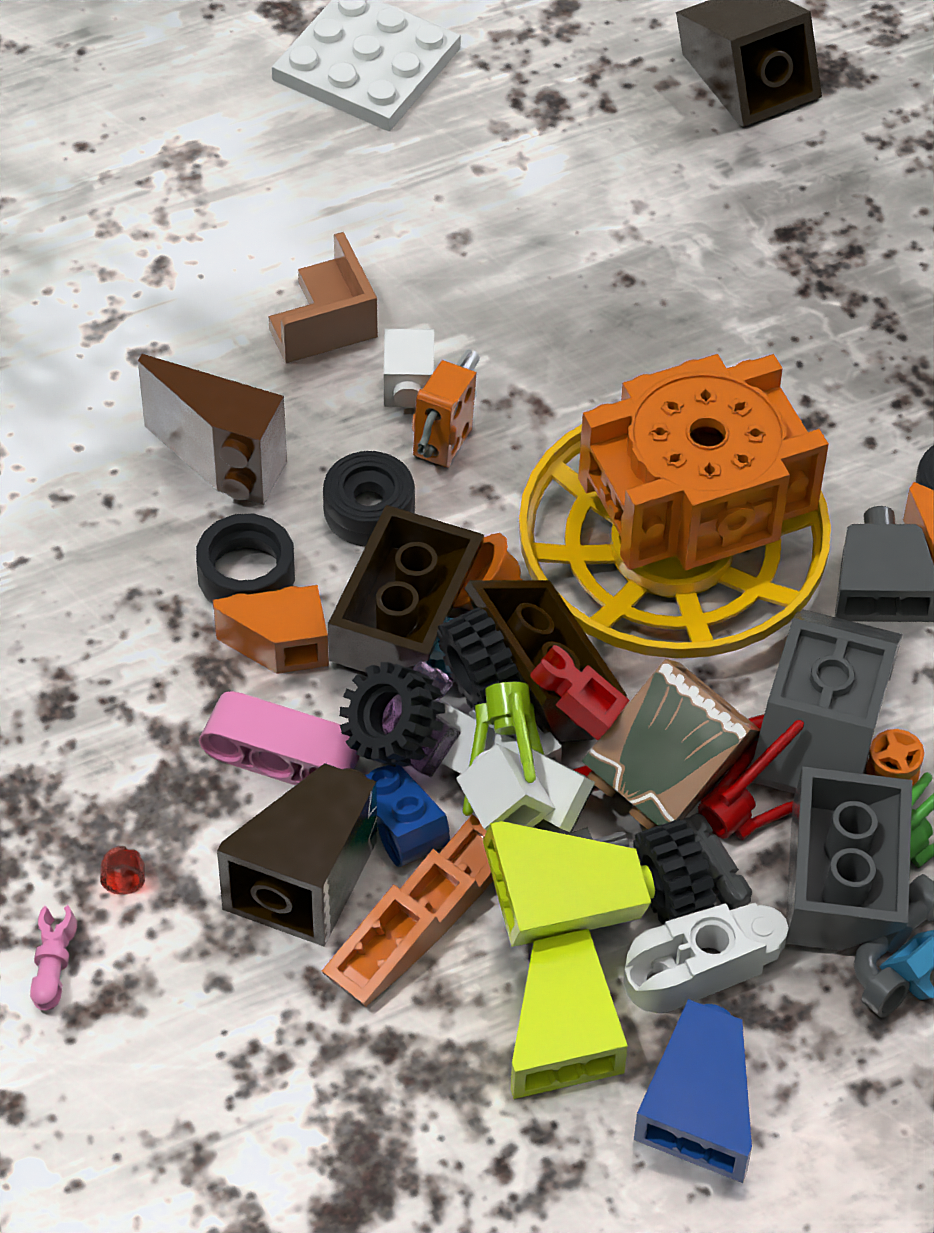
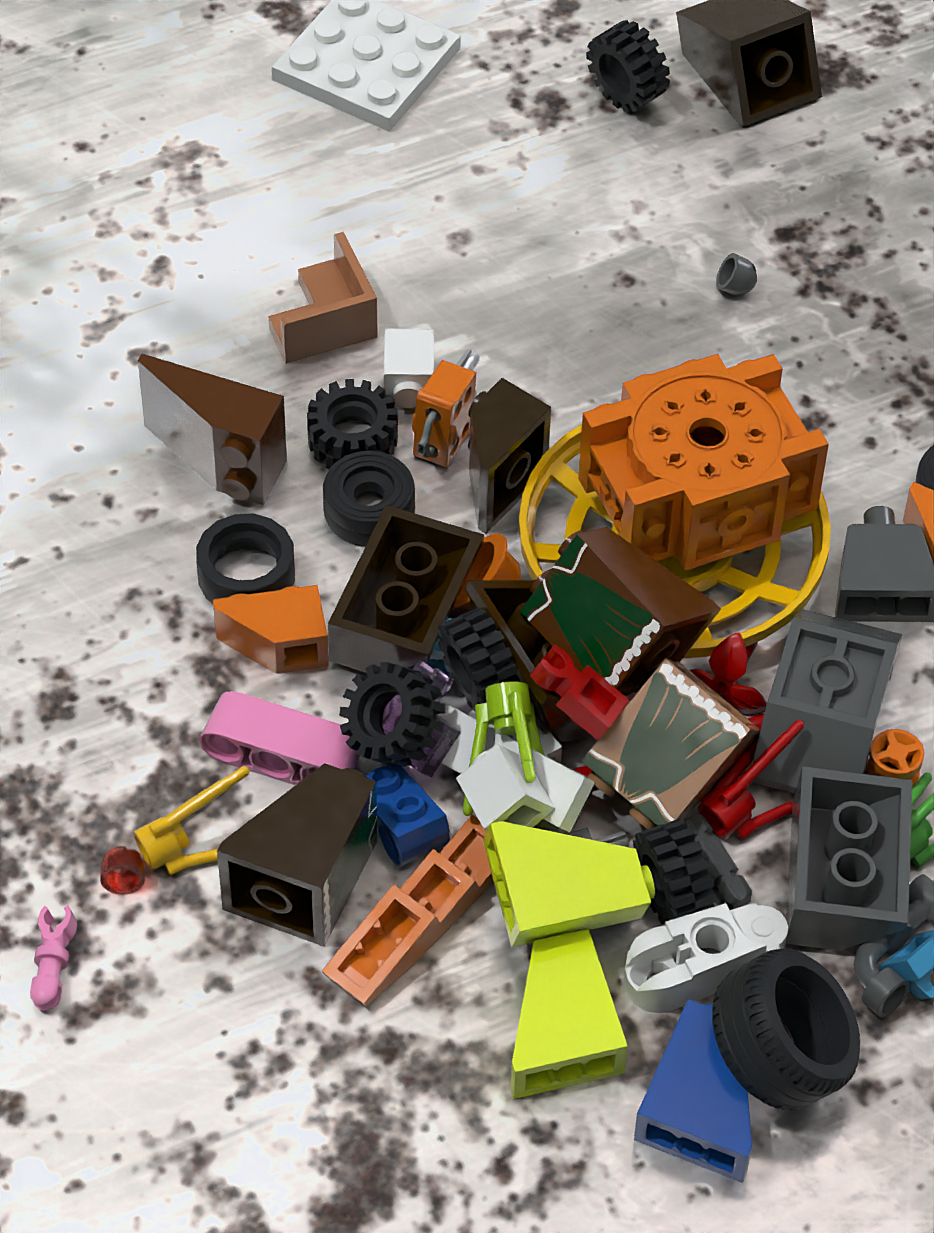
none -> yellow plant [133,766,249,876]
none -> black tyre [307,379,398,469]
none -> dark brown slope [468,378,551,534]
none -> slope [520,527,721,696]
none -> black tyre [586,20,670,112]
none -> red plant [690,632,767,715]
none -> black tyre [712,948,860,1110]
none -> dark grey hinge [716,253,757,295]

